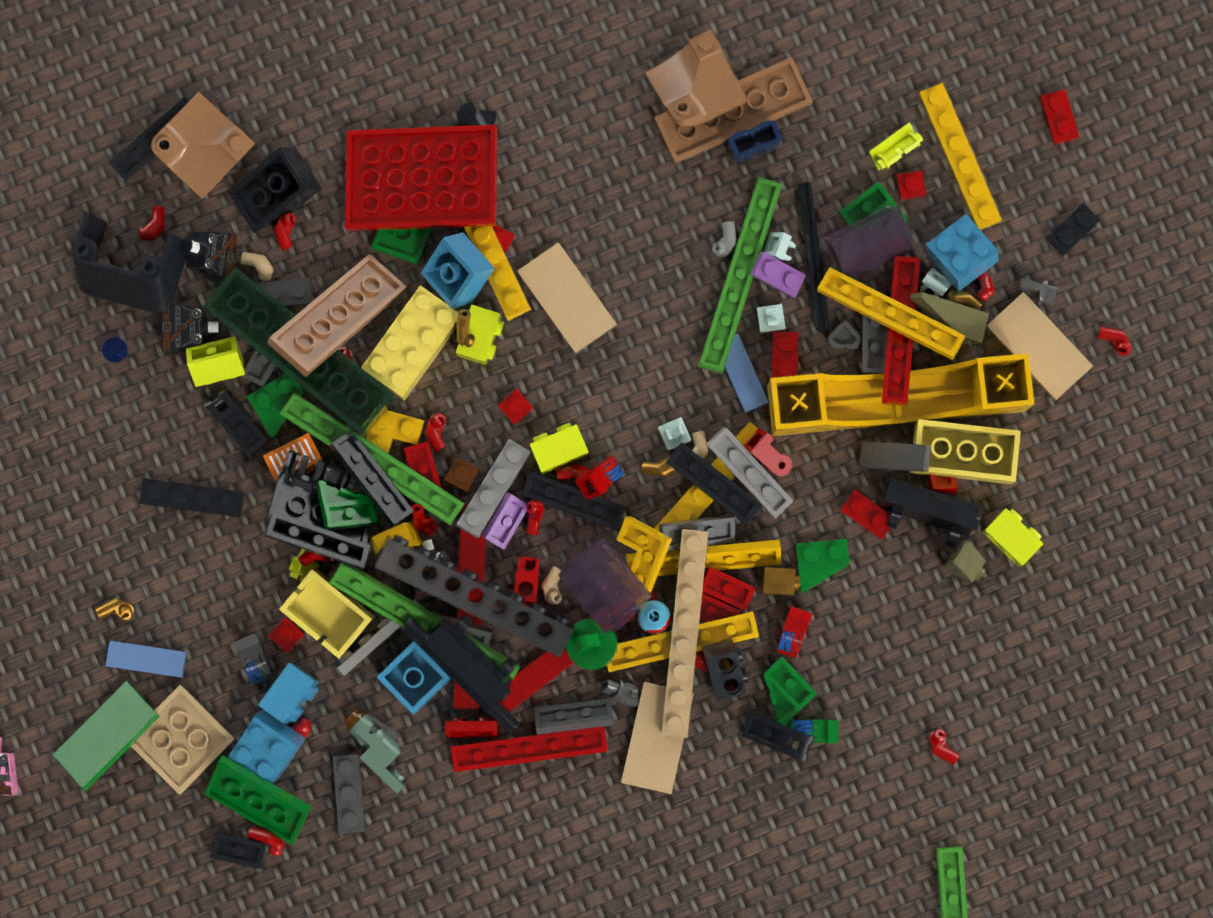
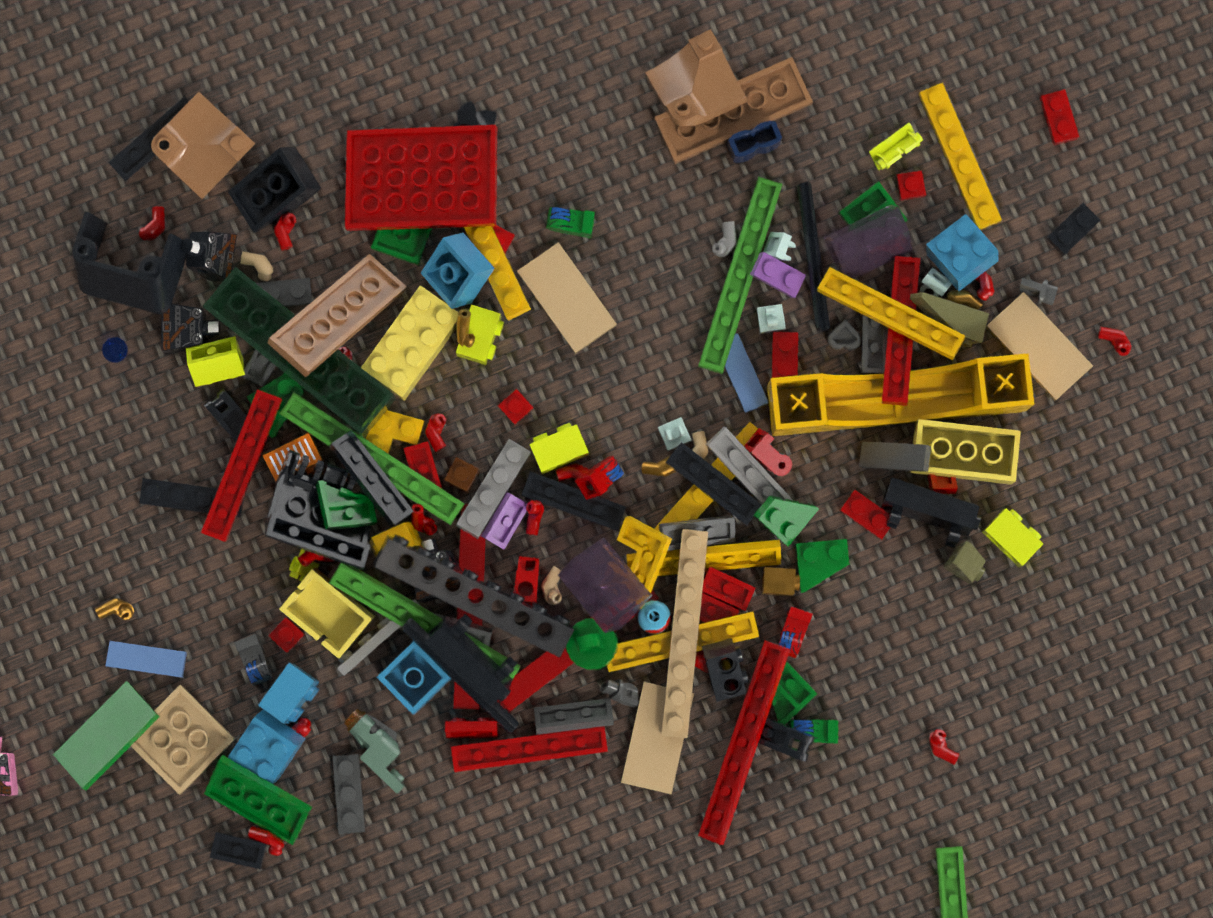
none -> red plate [201,389,282,542]
none -> green leg [546,207,595,239]
none -> red tile [698,640,790,845]
none -> wing [753,496,819,547]

